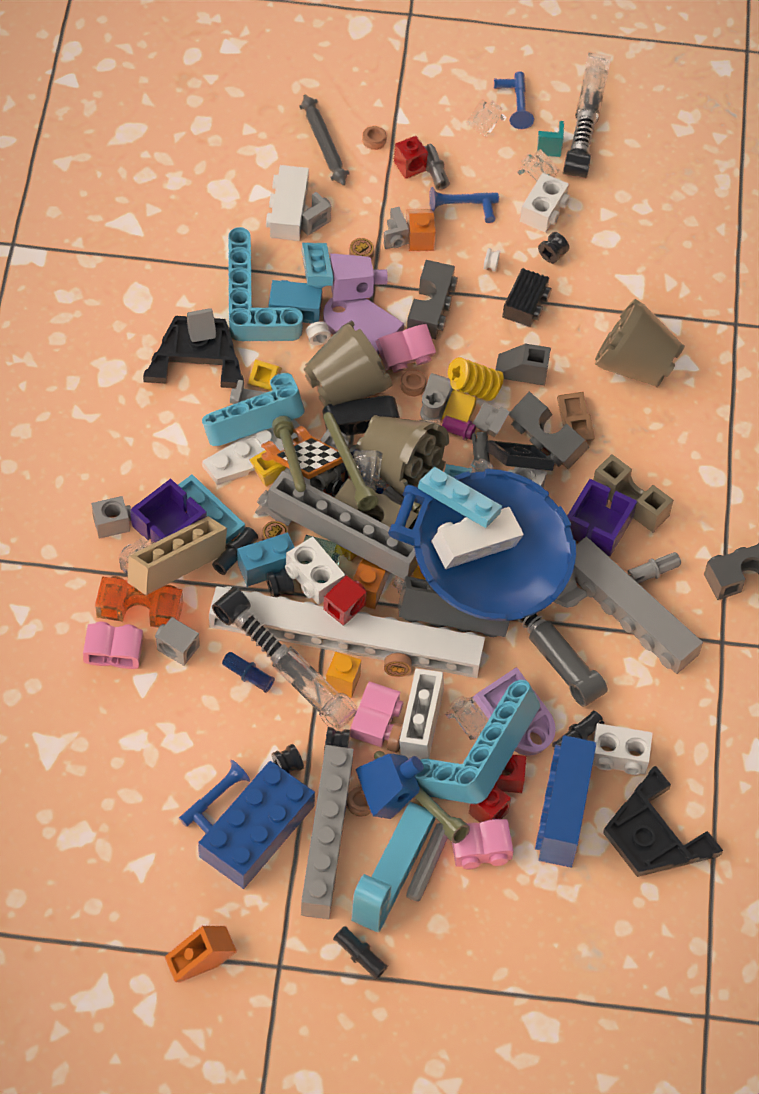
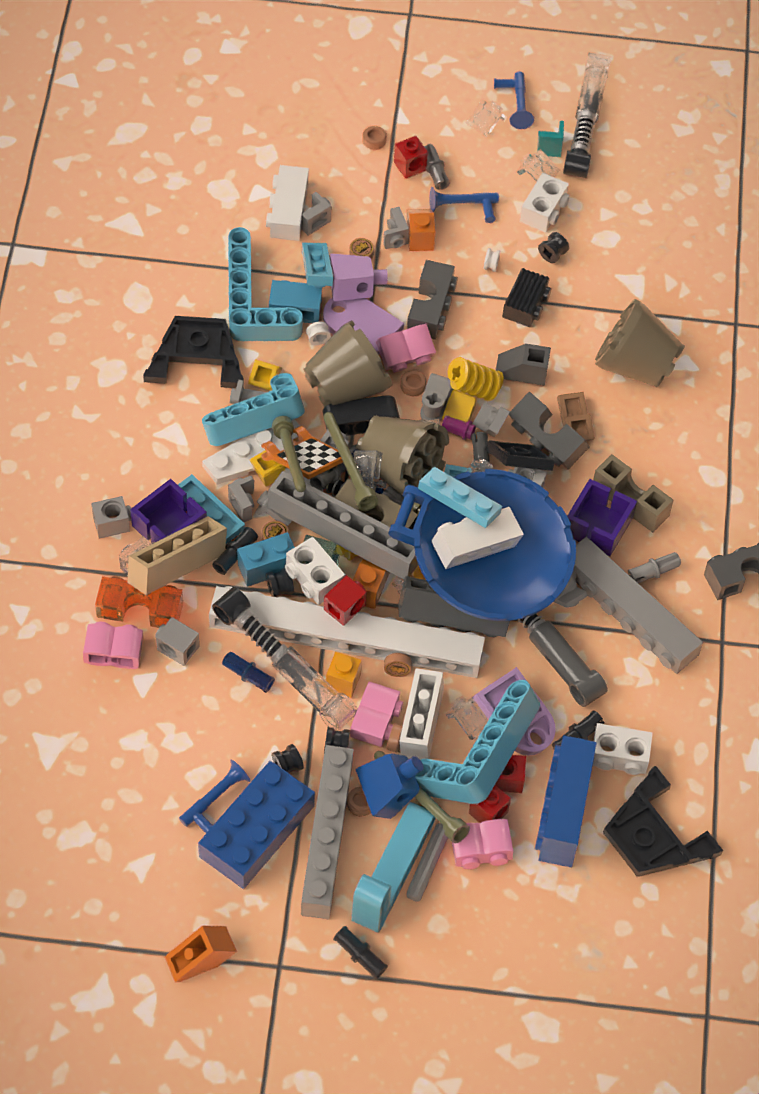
light grey slope [187,308,216,342] -> none
dark grey wheel [299,94,350,186] -> none
none -> light grey bracket [228,476,254,522]

